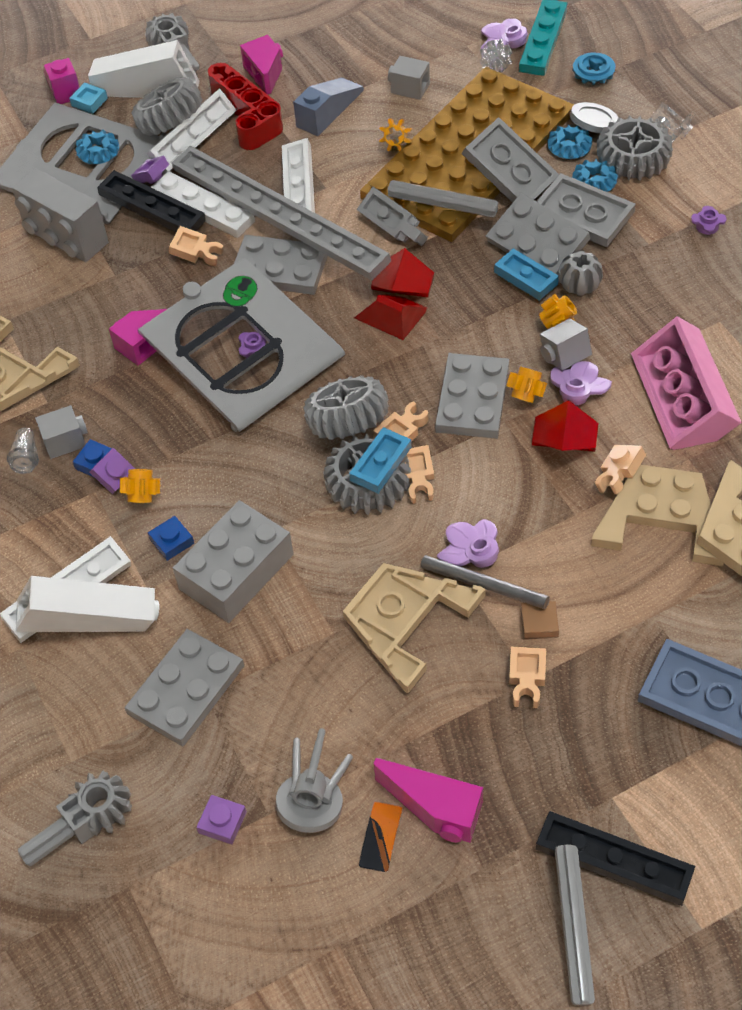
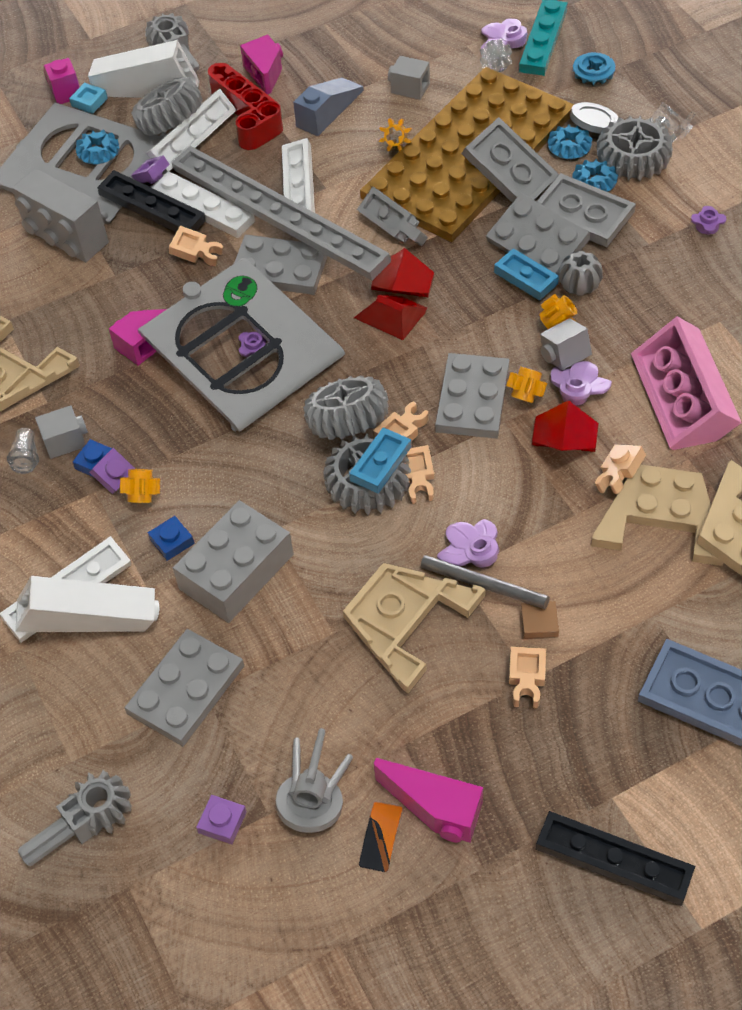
light grey axle [388,180,498,217] -> none
light grey axle [555,844,595,1006] -> none

